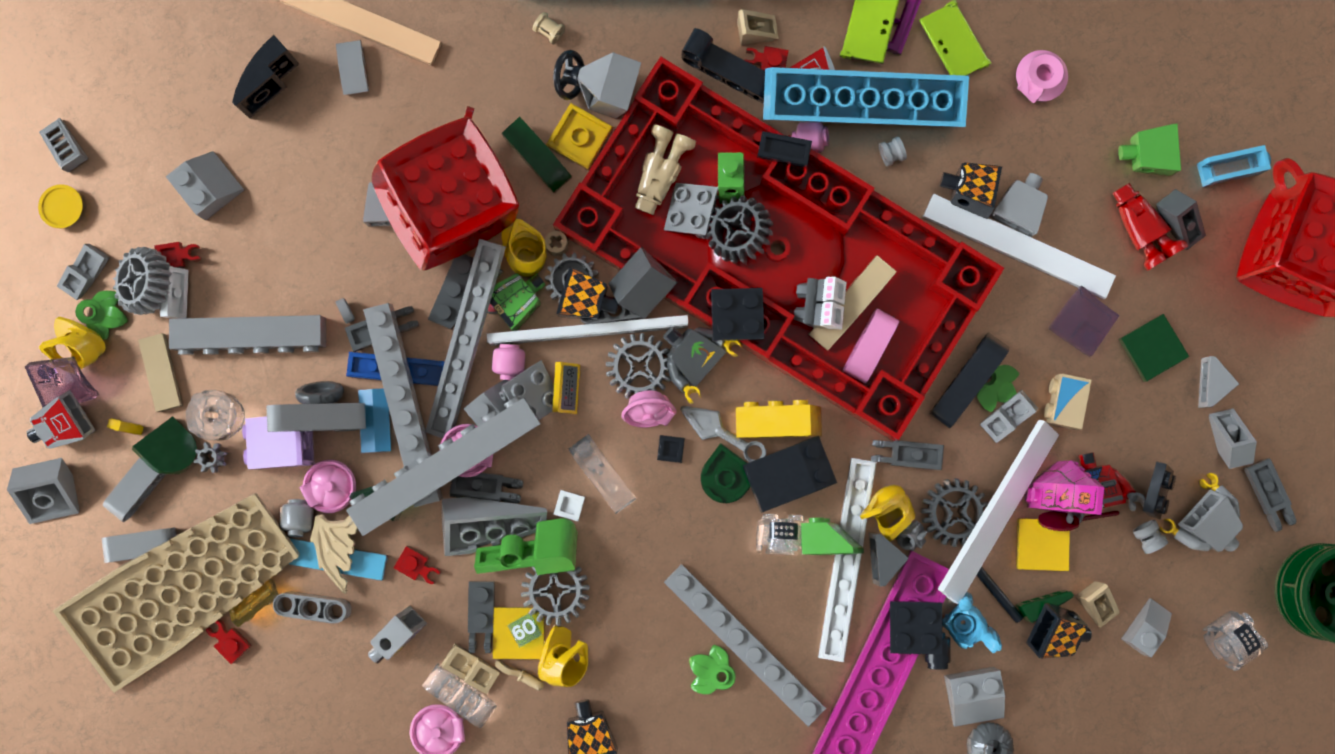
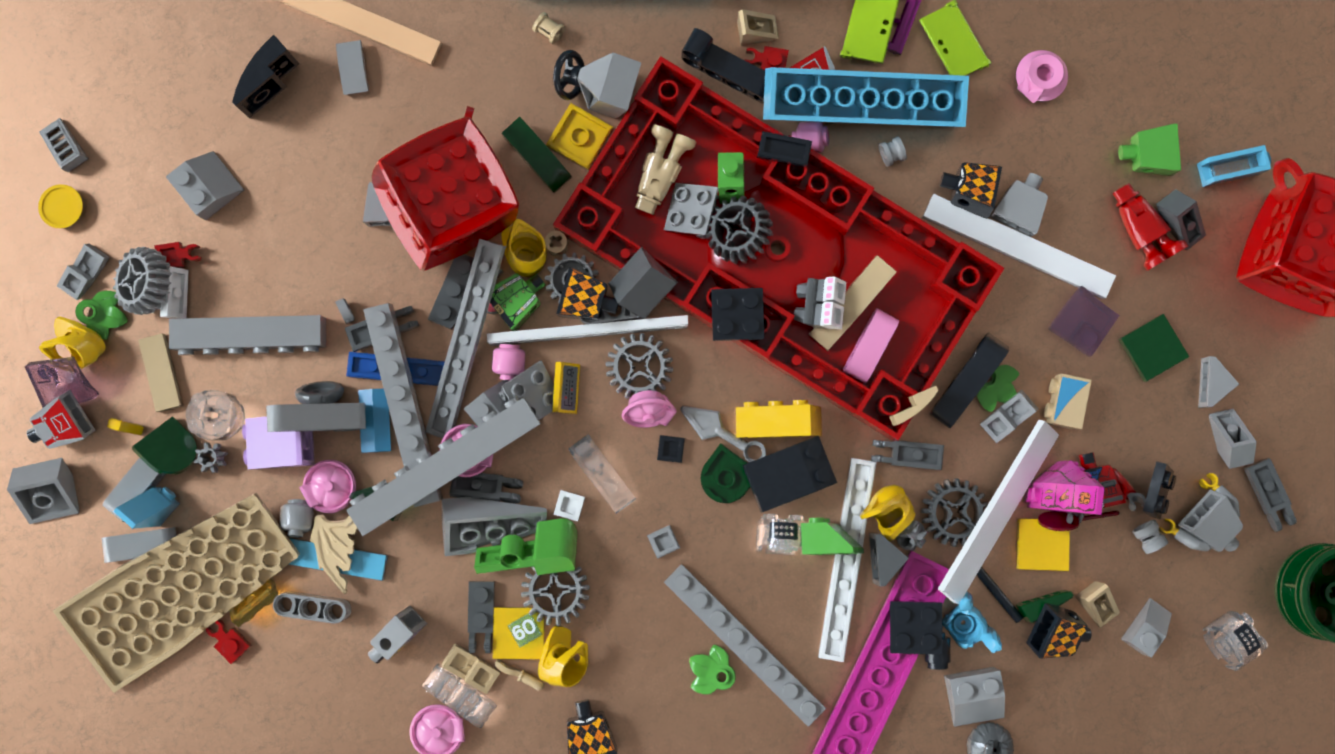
red plate [393,546,441,584] -> none
dark grey torso [663,327,743,404] -> none
none -> medium azure slope [113,487,180,529]
none -> light grey tile [647,525,680,559]
none -> tan slope [889,386,938,426]

